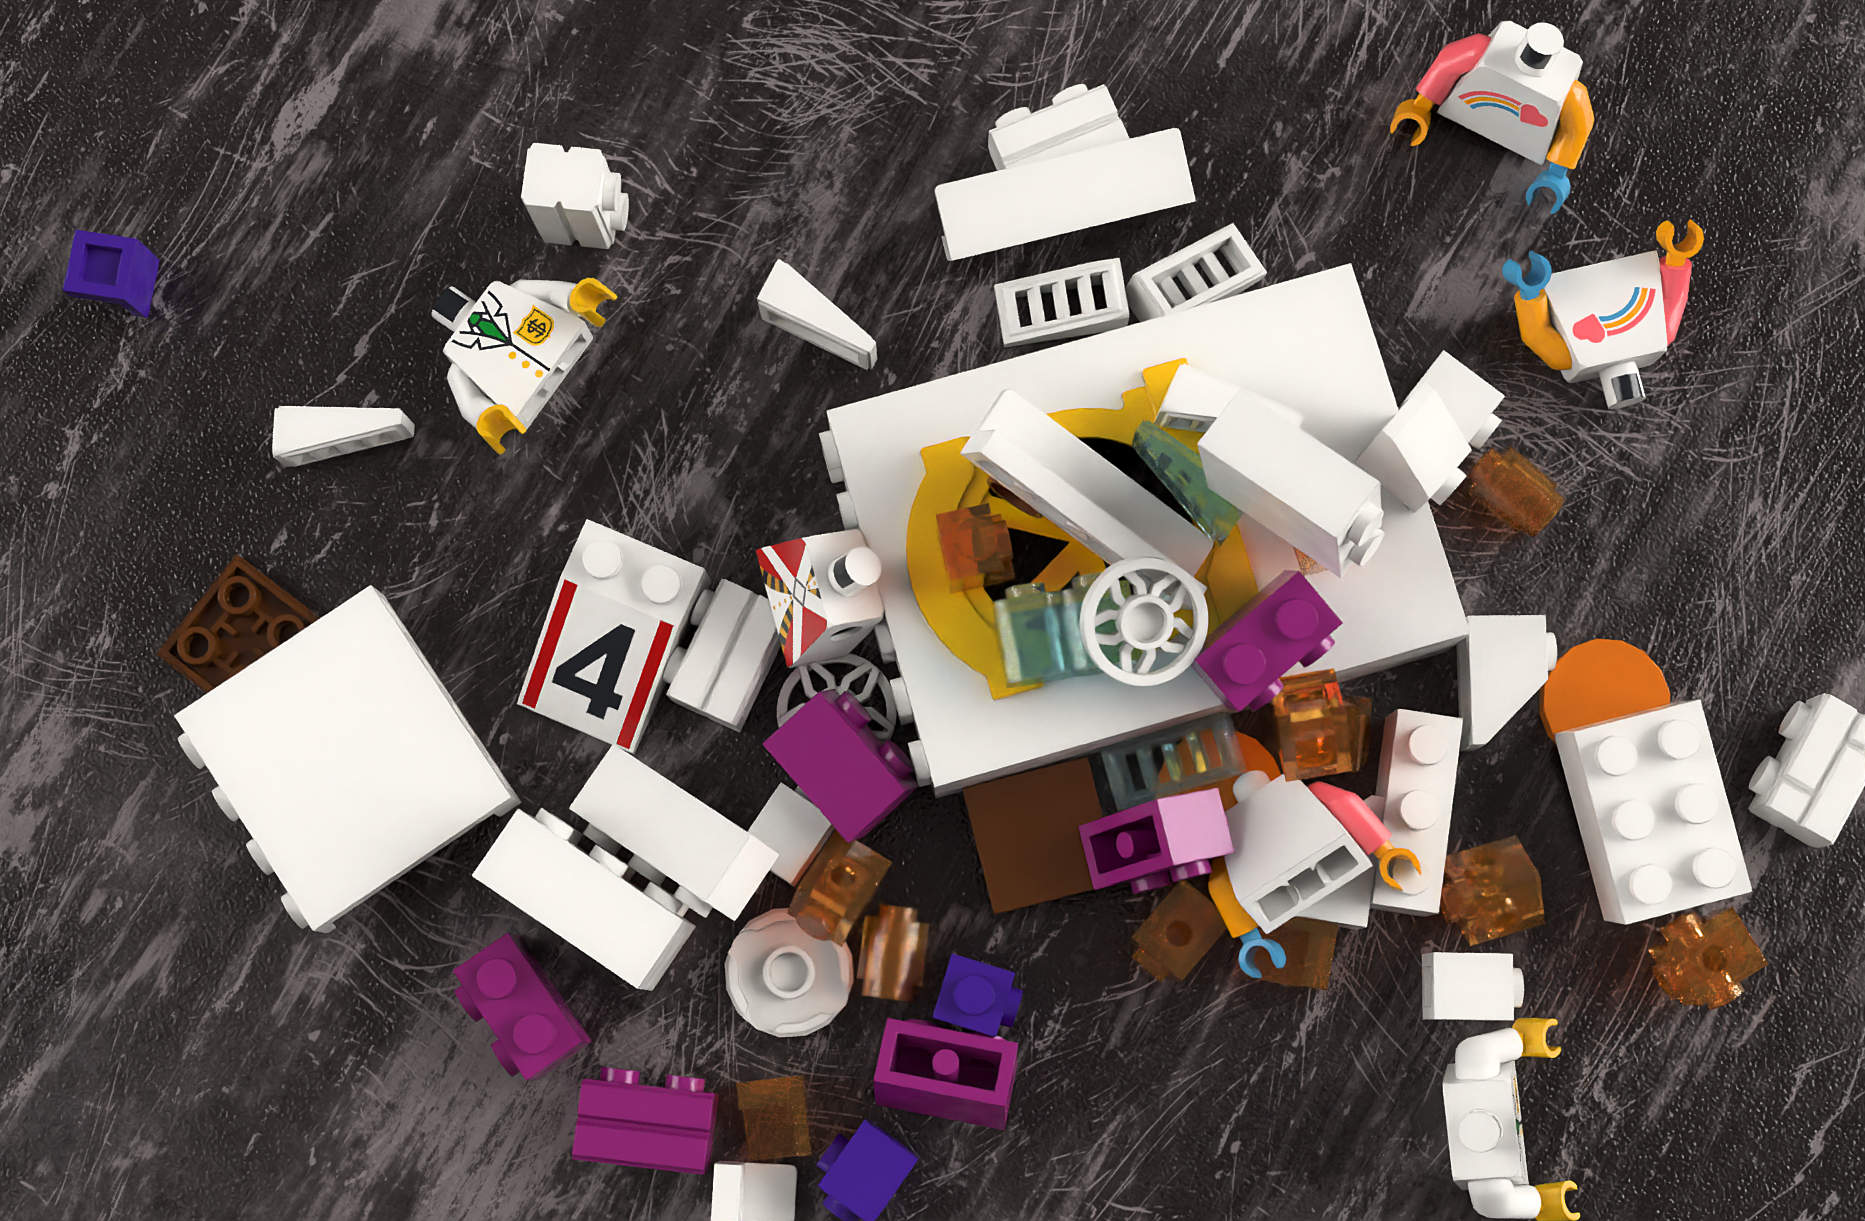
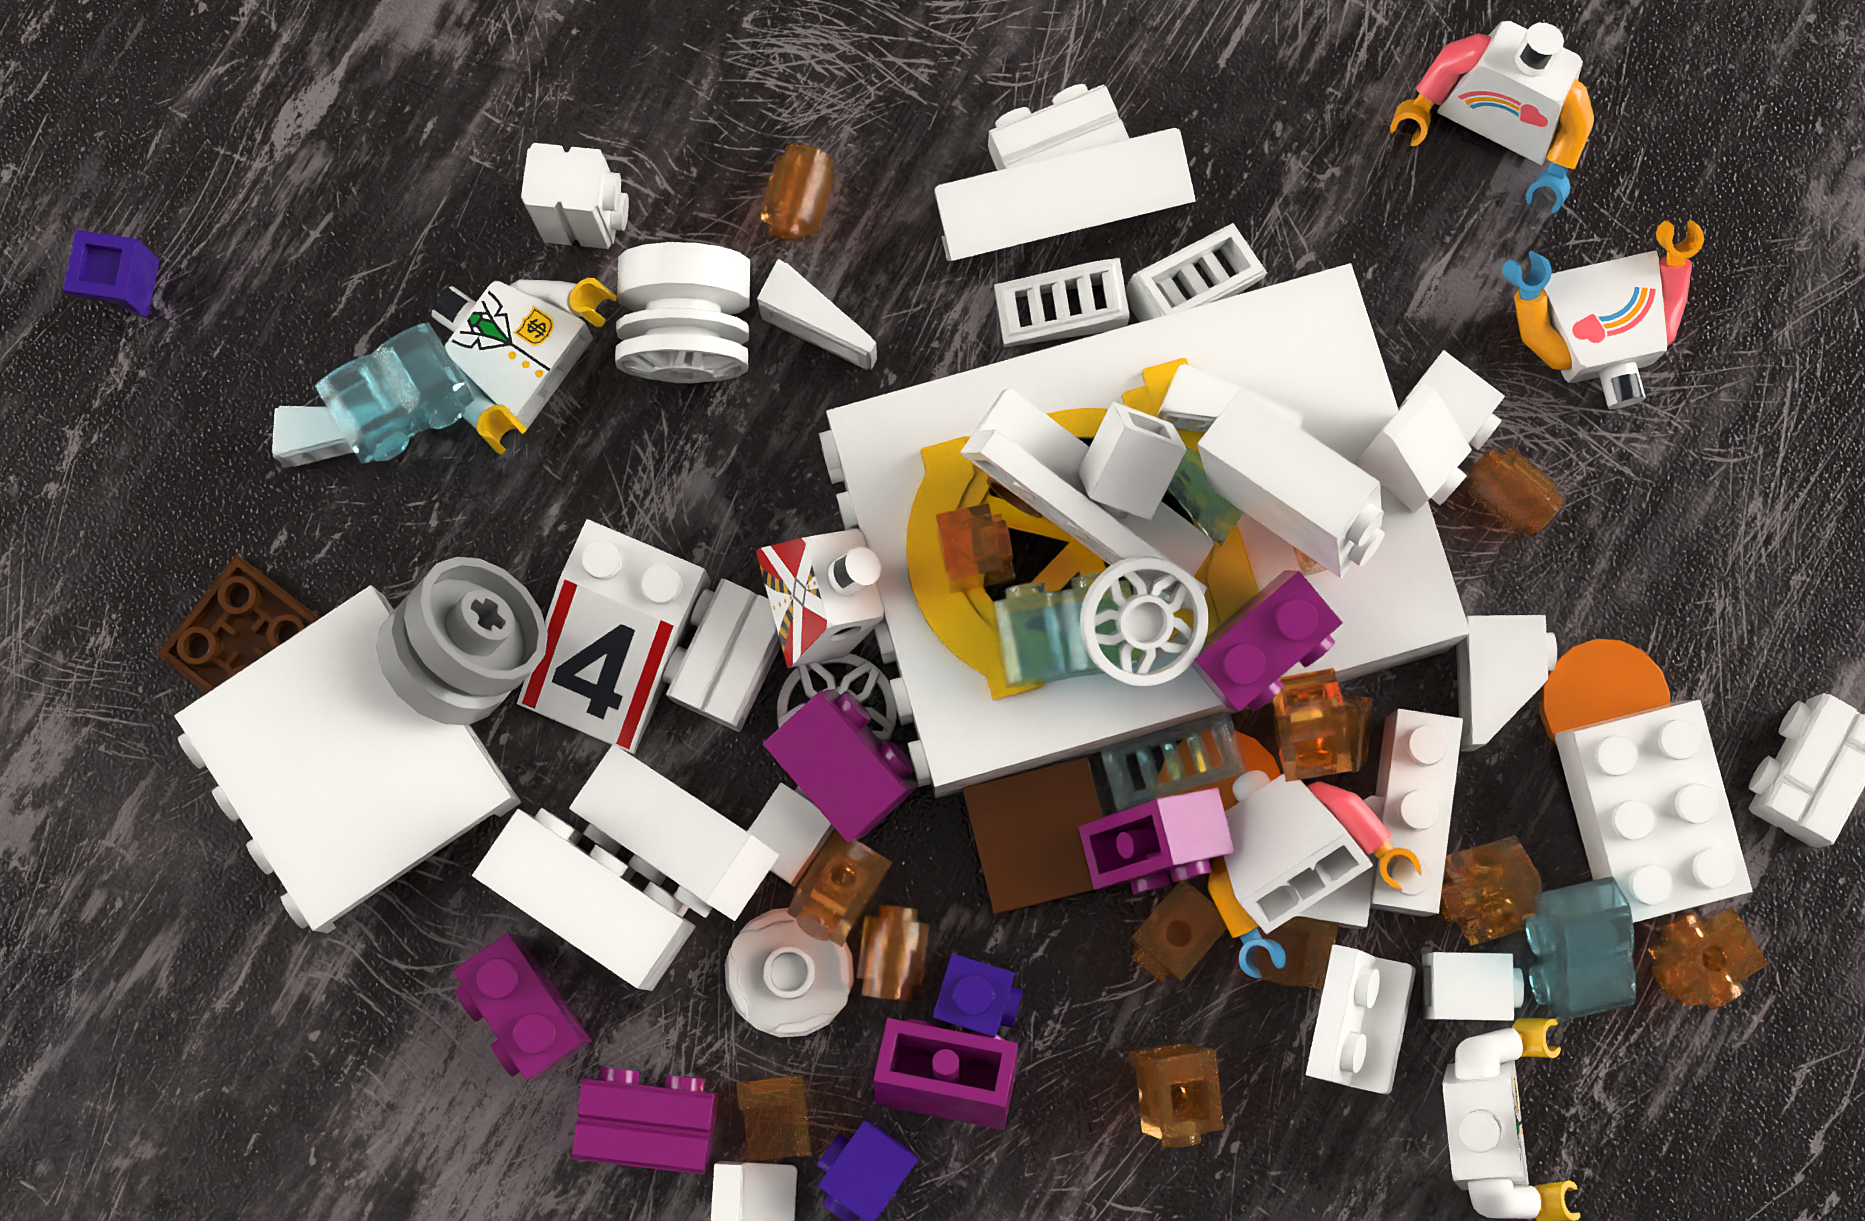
none -> clear light blue brick [315,322,474,464]
none -> light grey wheel [376,557,548,725]
none -> white wheel [615,242,750,383]
none -> clear orange brick [759,144,835,242]
none -> white brick [1078,401,1187,521]
none -> clear orange brick [1129,1043,1224,1147]
none -> white bracket [1306,944,1416,1094]
none -> clear light blue brick [1526,876,1636,1022]

